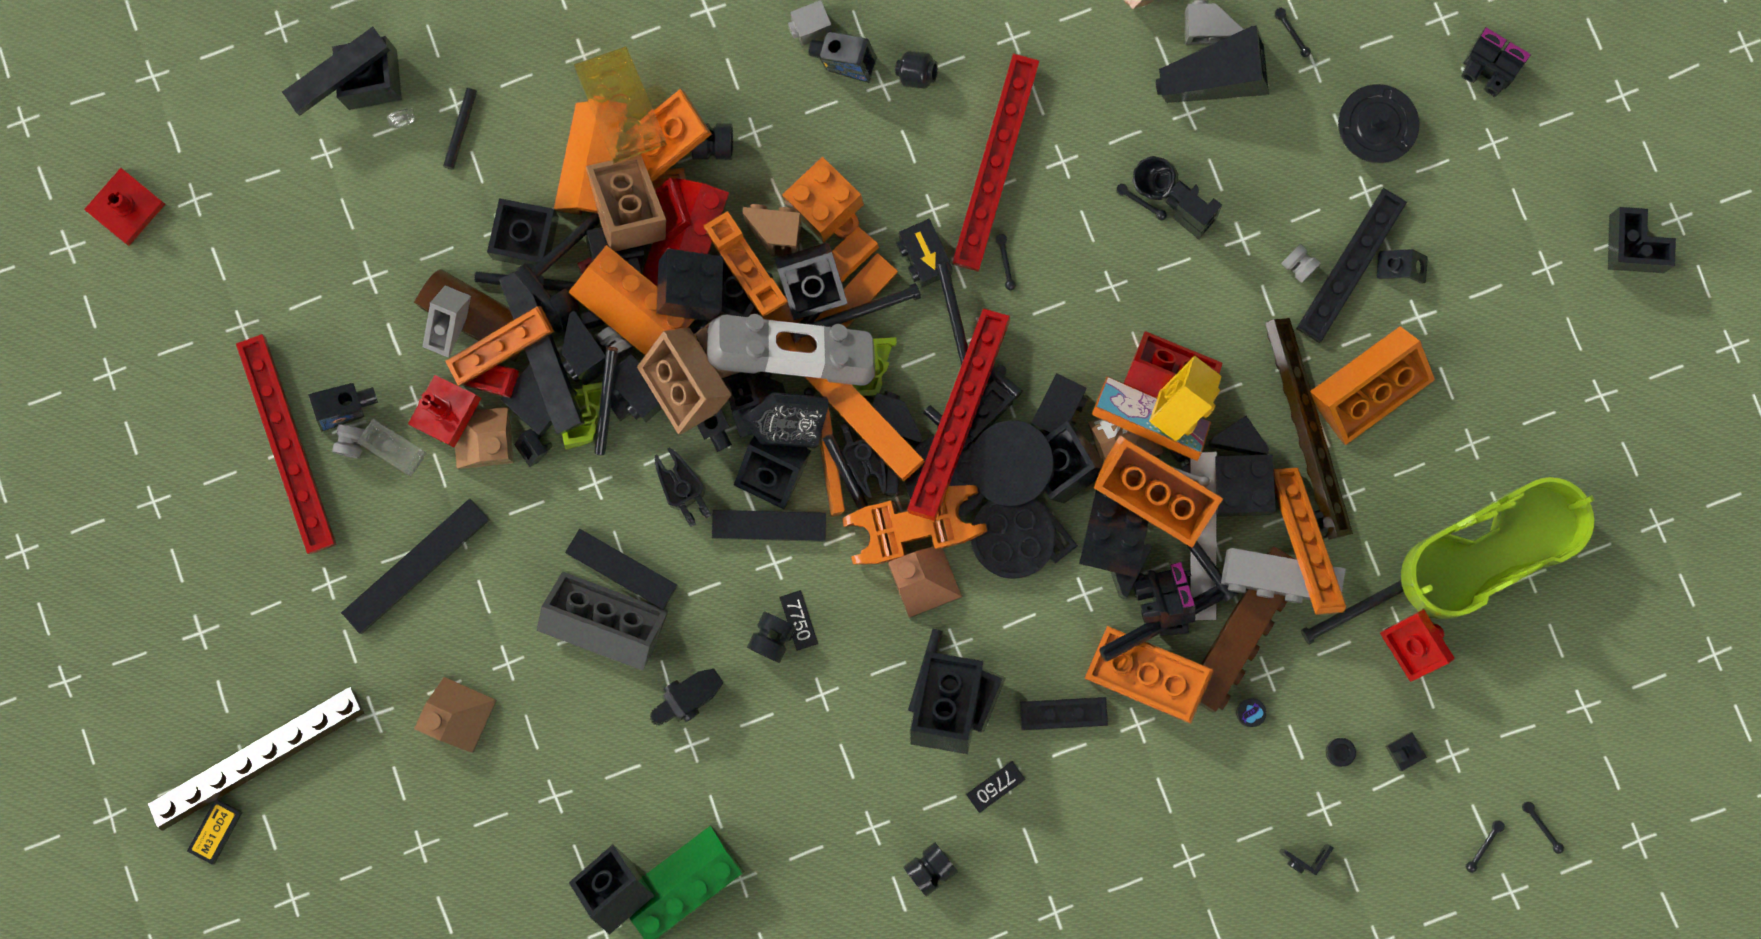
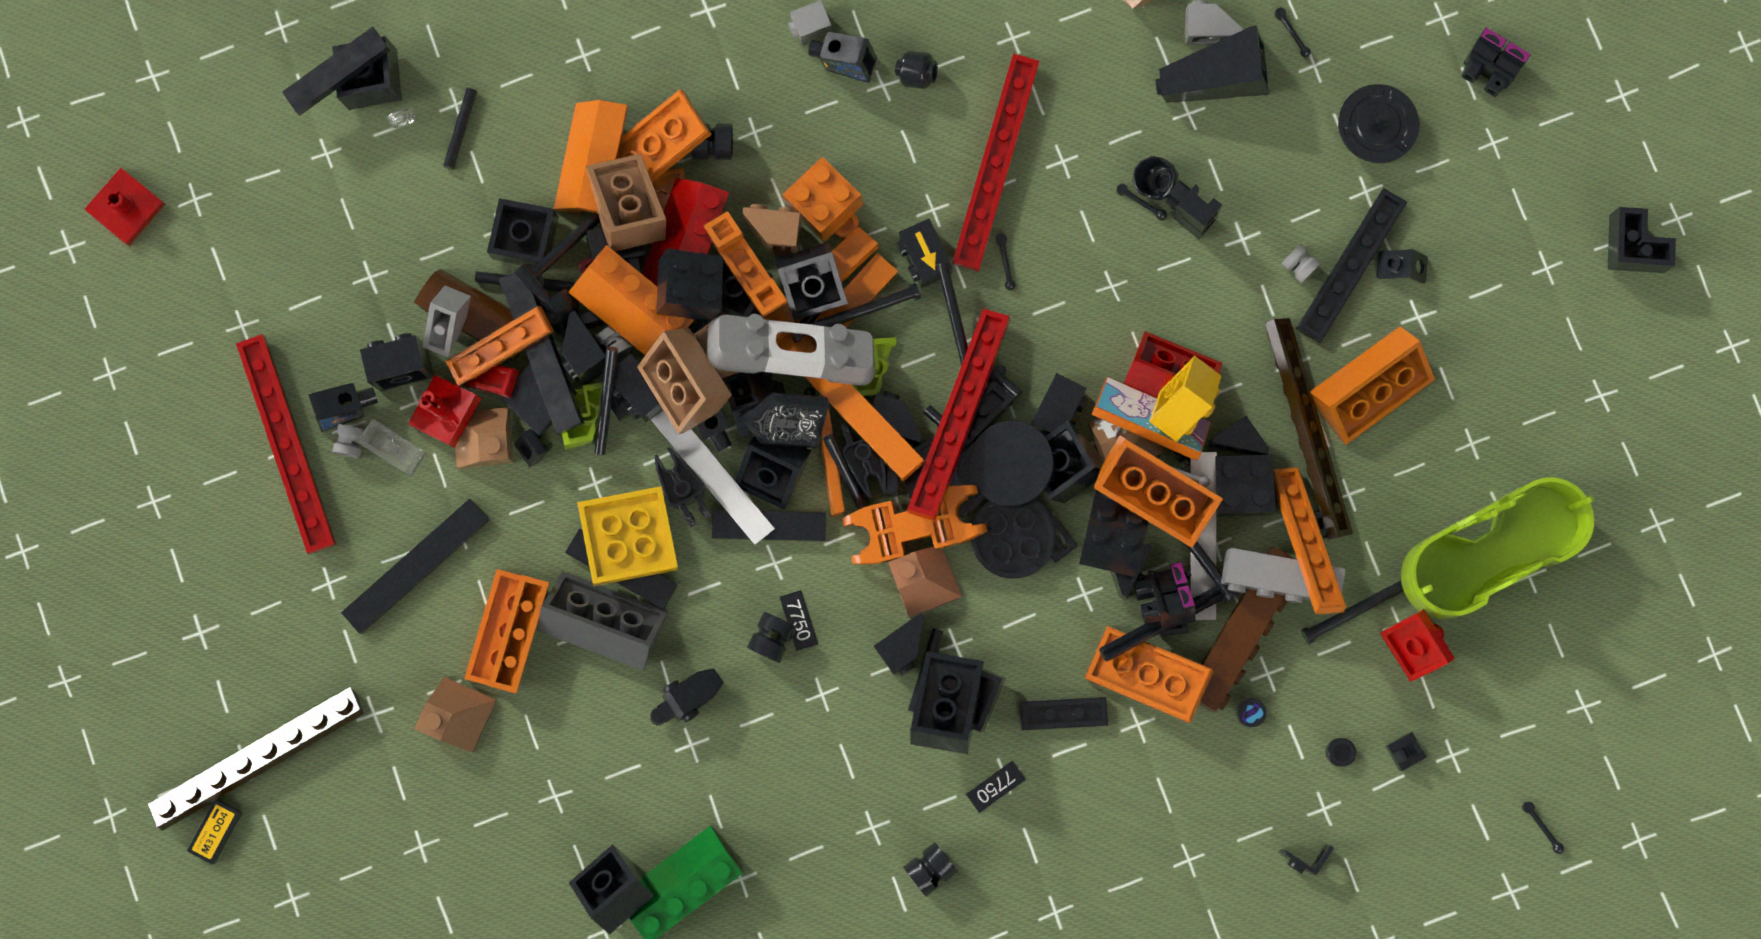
clear yellow plate [574,46,667,163] -> none
red tile [655,177,692,239] -> none
black hinge [1466,821,1505,873] -> none
none -> black brick [360,333,434,392]
none -> orange slope [464,569,550,694]
none -> yellow plate [577,486,678,586]
none -> white sticker [651,410,775,544]
none -> black slope [874,613,924,676]

